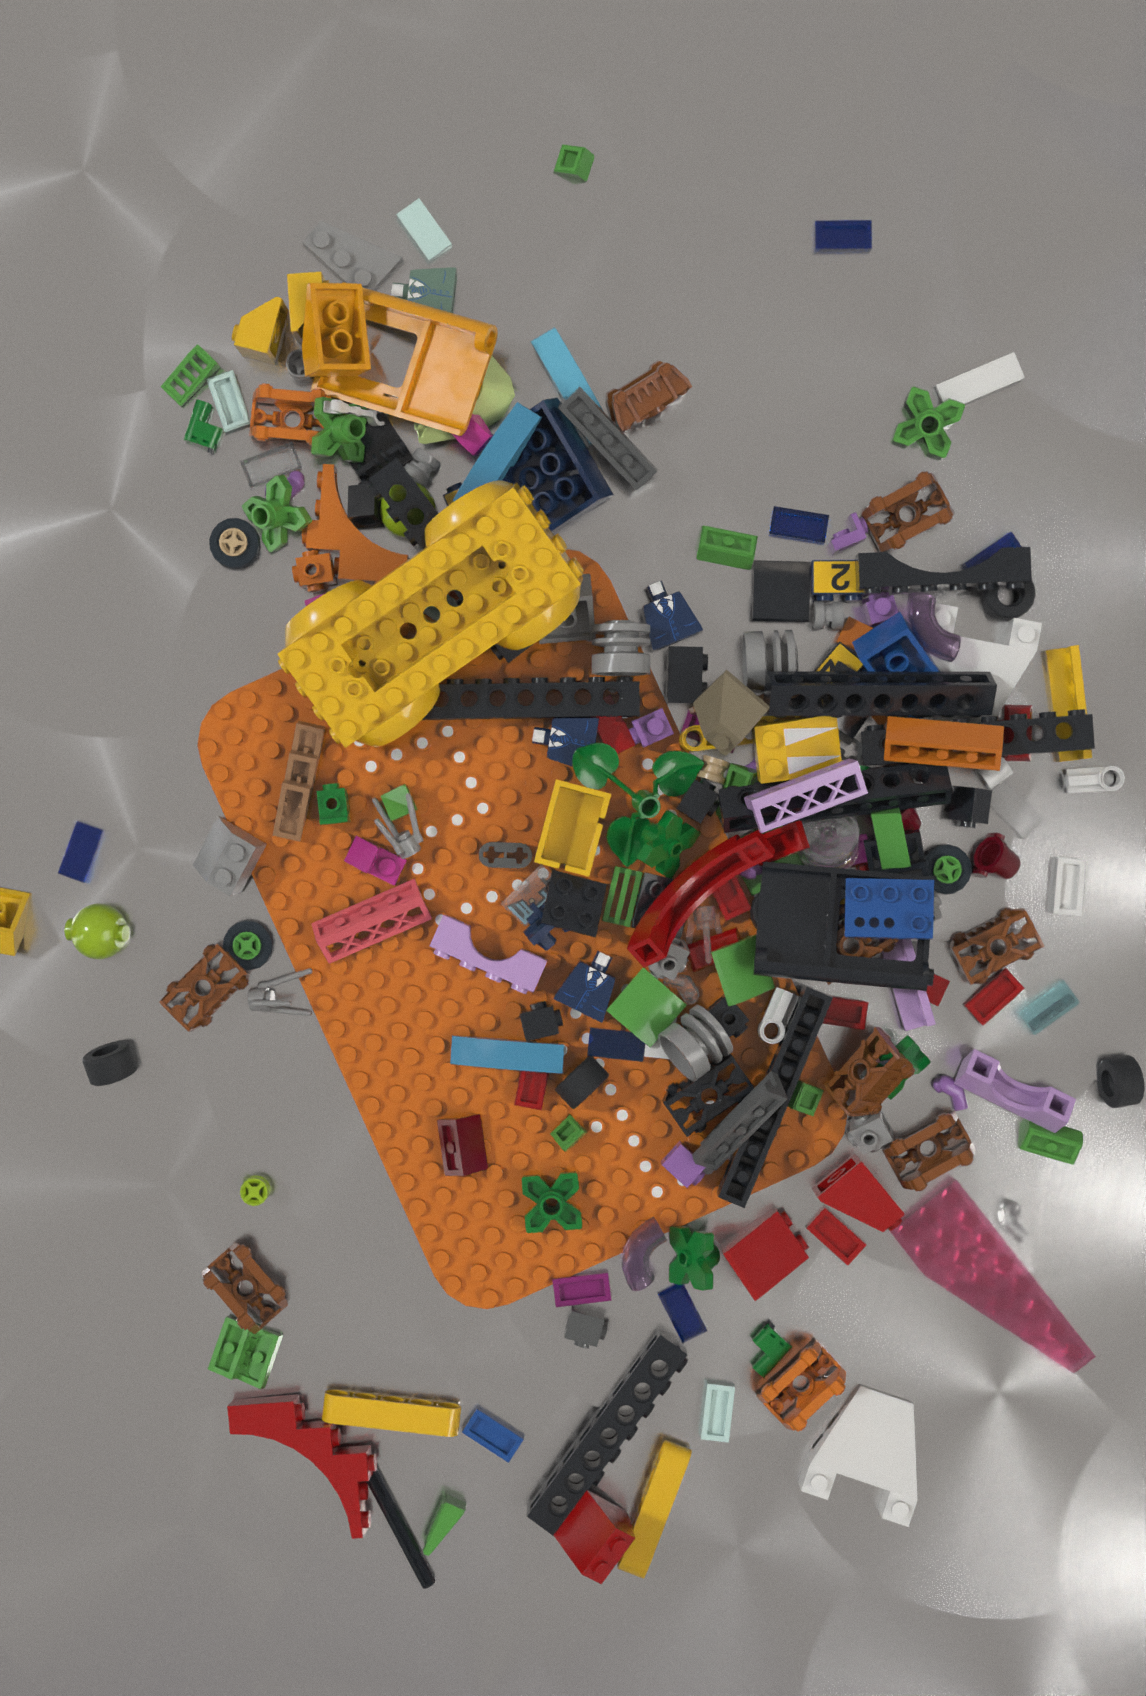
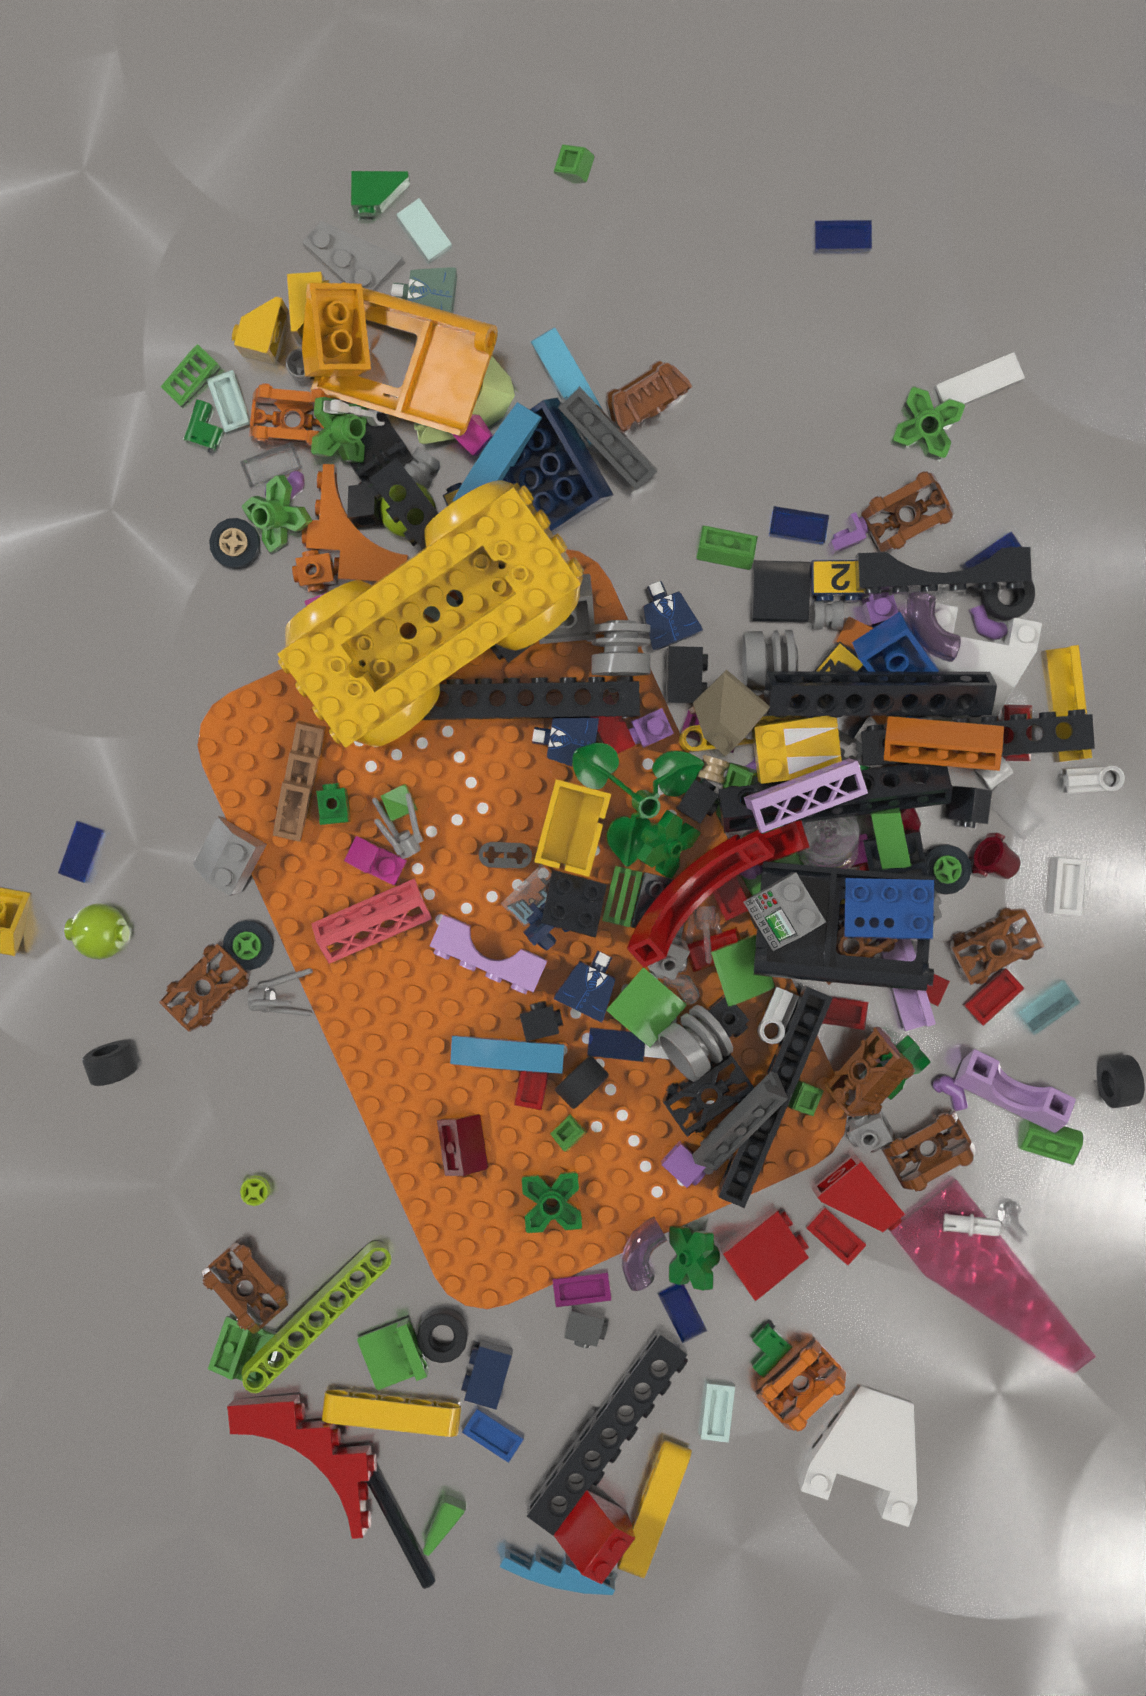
none -> lime beam [241,1241,391,1393]
none -> green slope [351,171,410,217]
none -> bright green bracket [357,1317,429,1390]
none -> black tyre [417,1308,469,1363]
none -> dark blue brick [461,1340,513,1410]
none -> dark azure slope [500,1549,615,1595]
none -> light grey slope [743,872,826,951]
none -> white axle [943,1213,1001,1237]
none -> medium lavender arm [970,605,1008,640]

